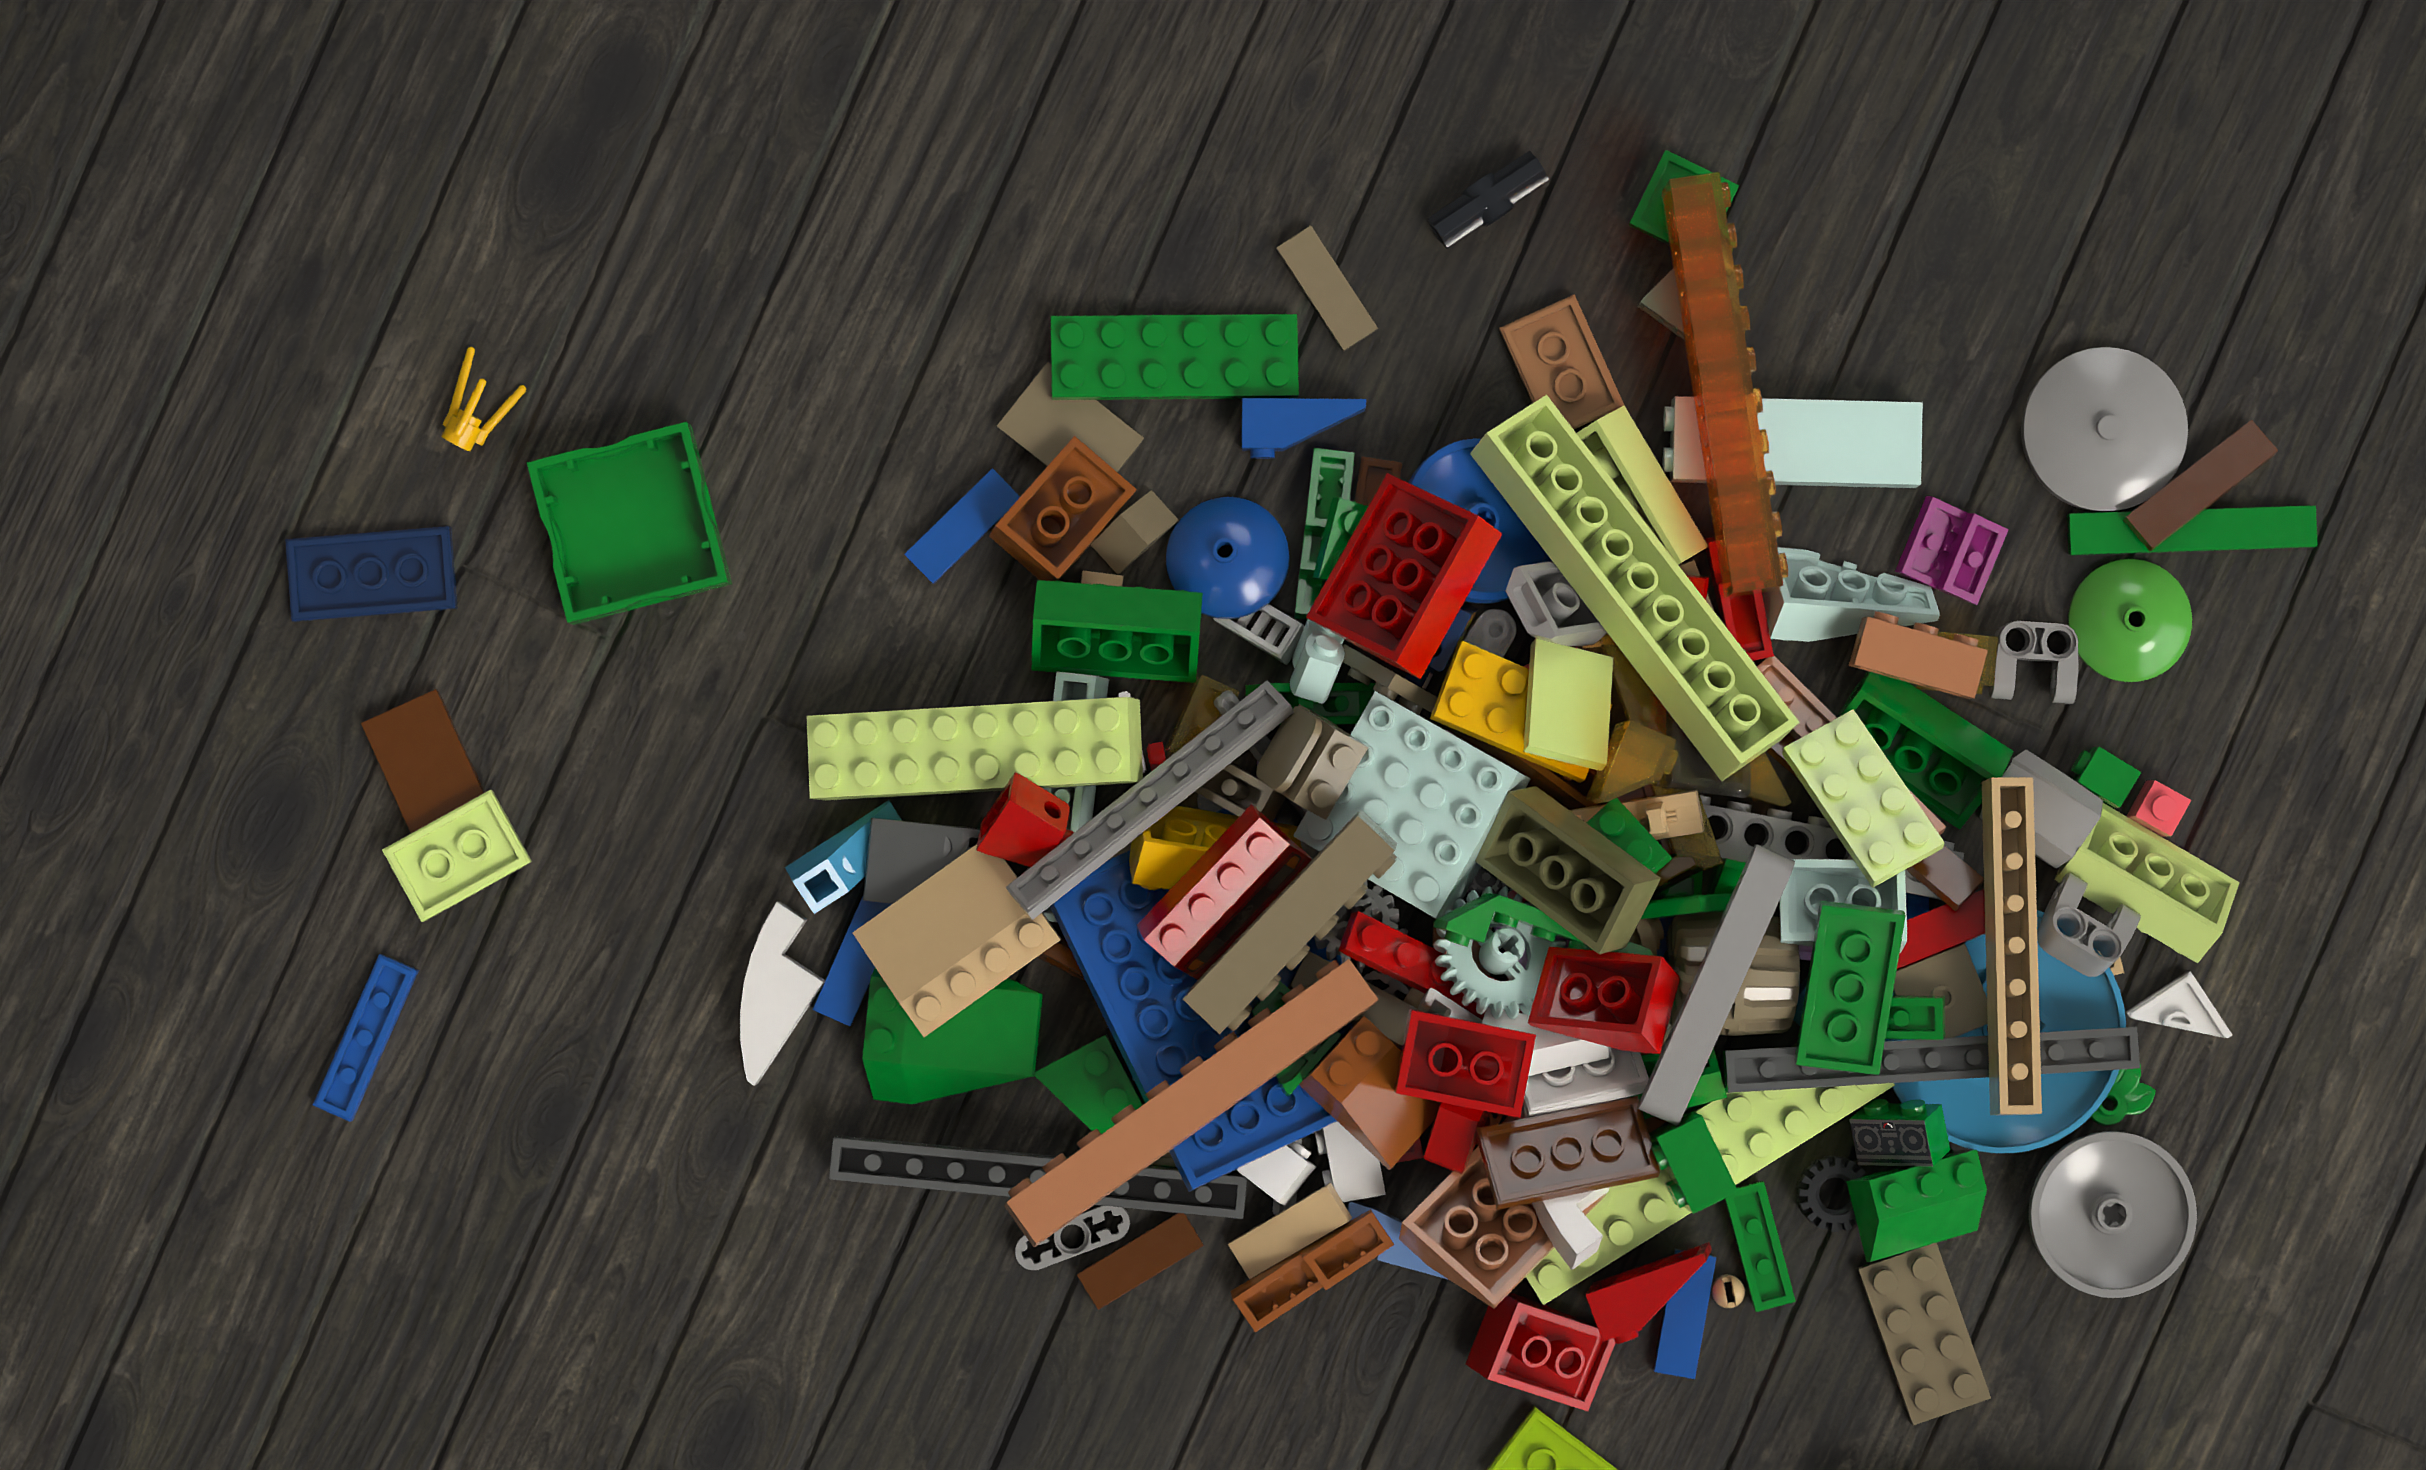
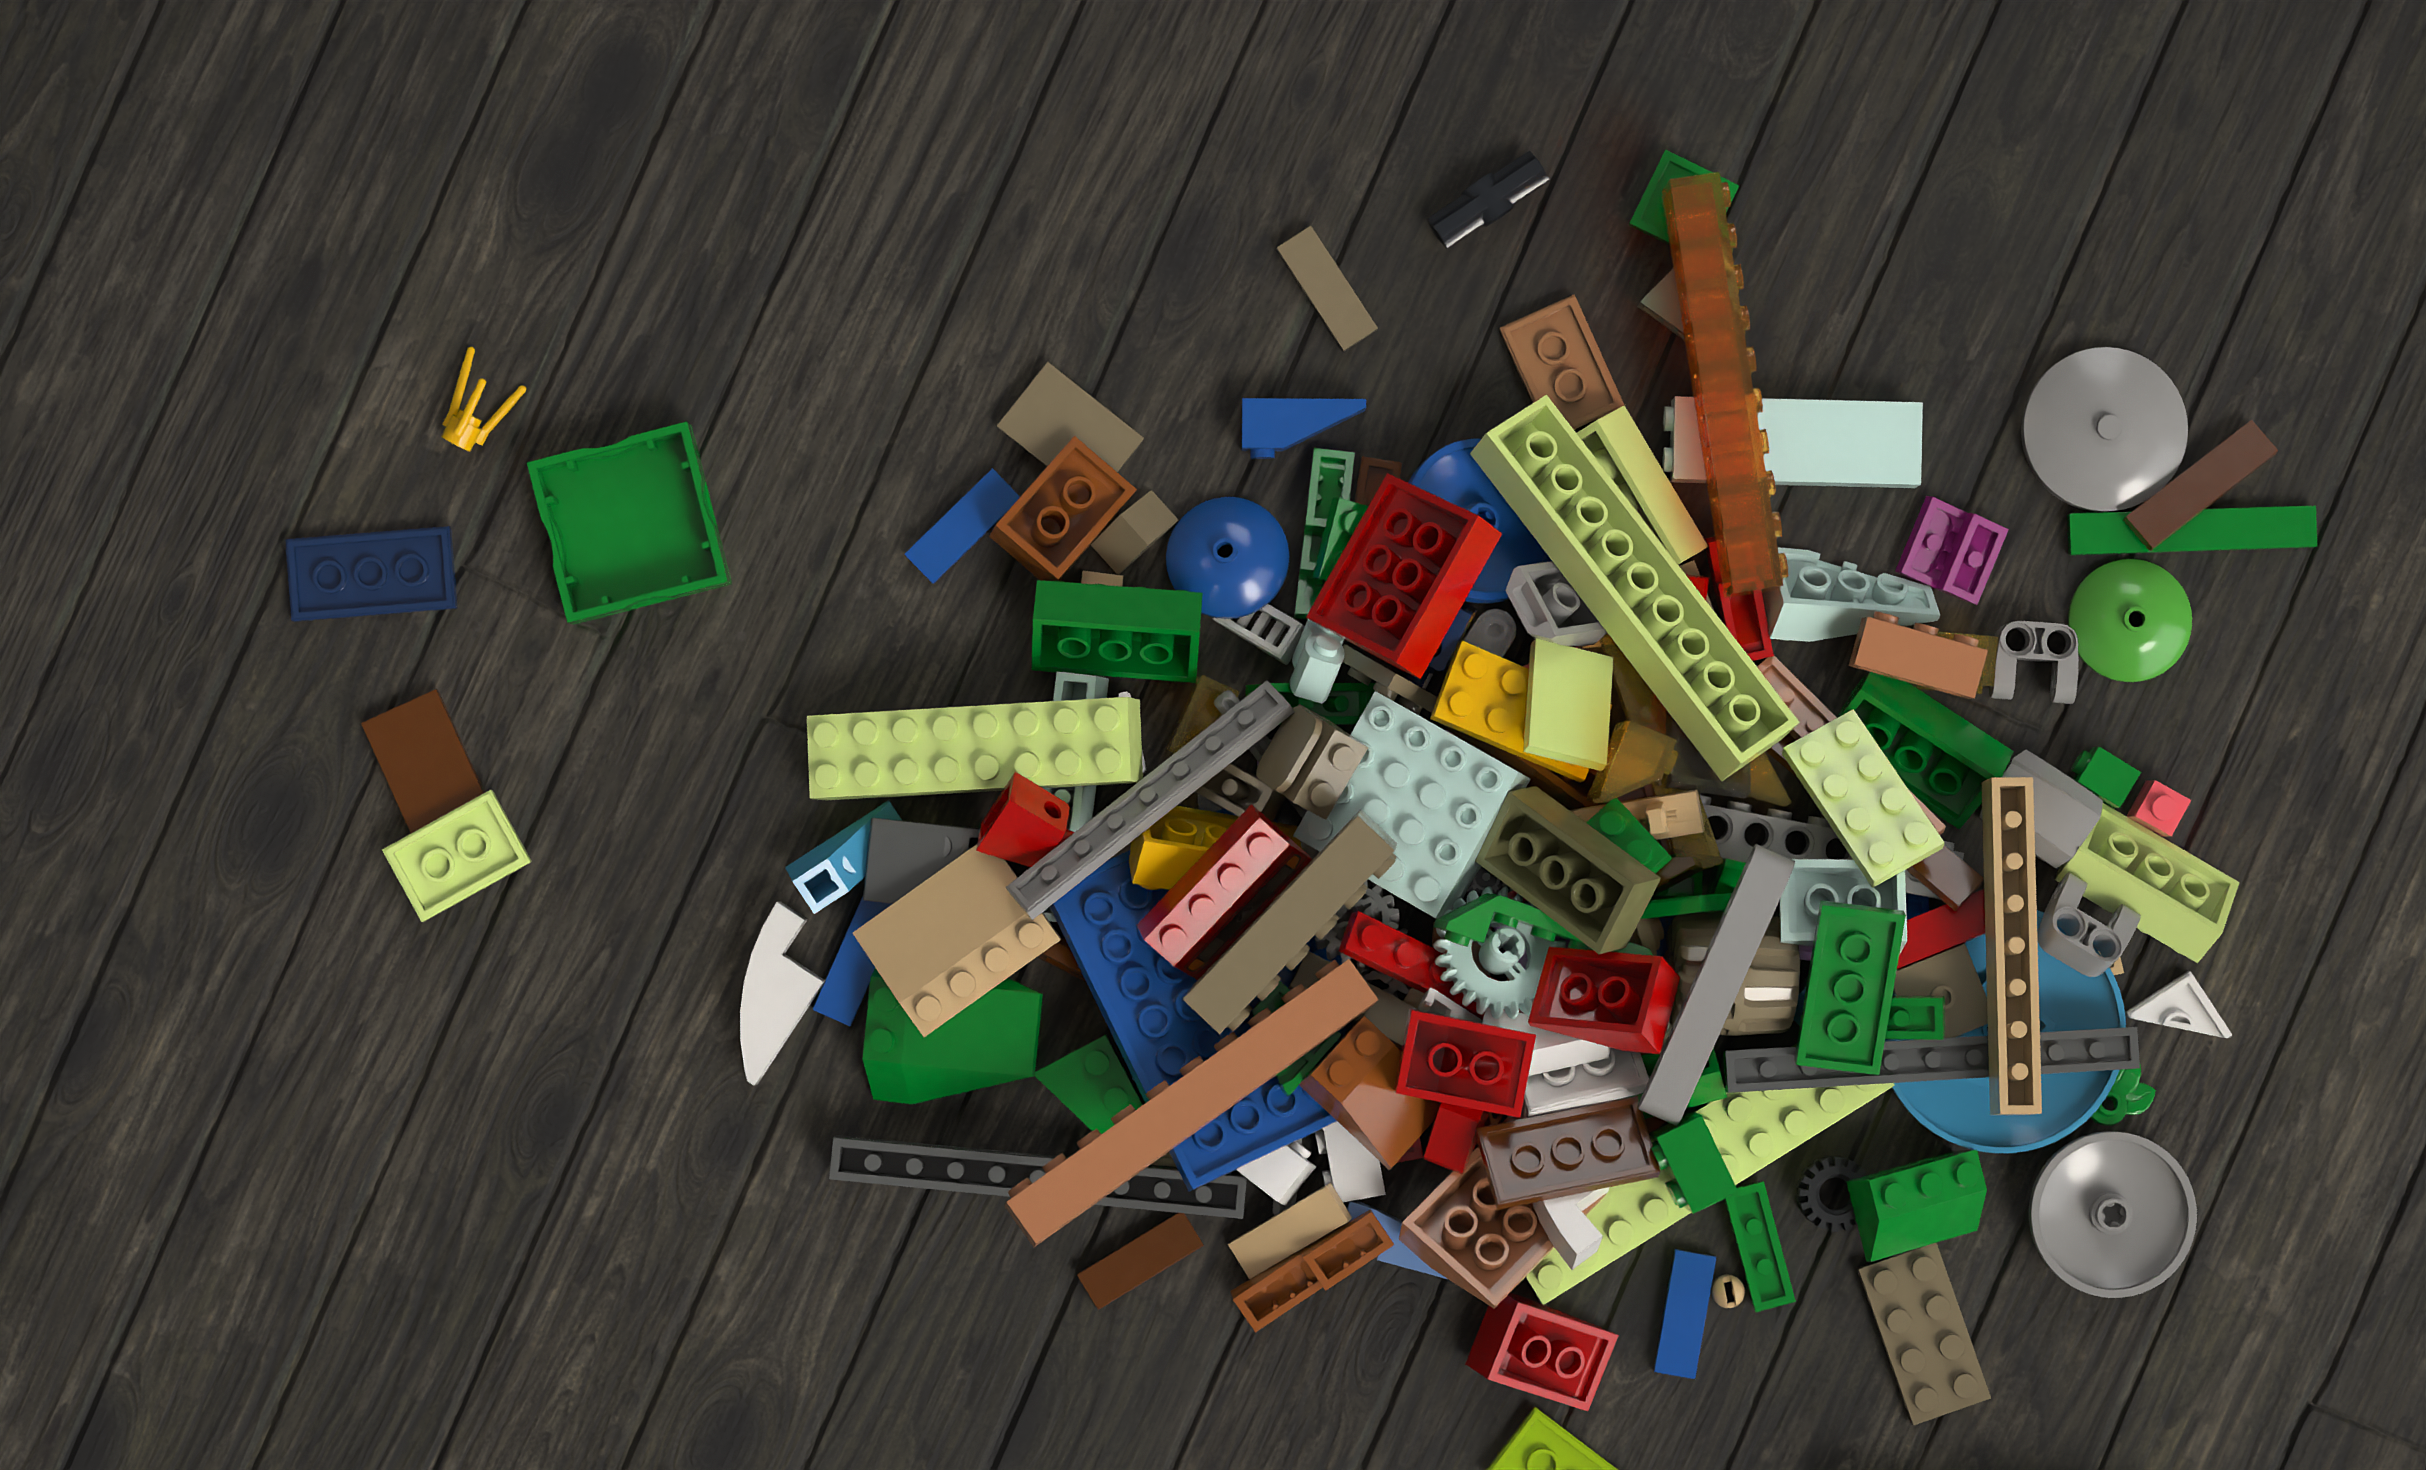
blue tile [313,954,419,1122] -> none
light grey beam [1015,1205,1130,1270] -> none
green plate [1051,314,1299,400] -> none
red tile [1147,742,1166,771] -> none
red slope [1586,1242,1712,1344] -> none
brick [1849,1099,1950,1167] -> none

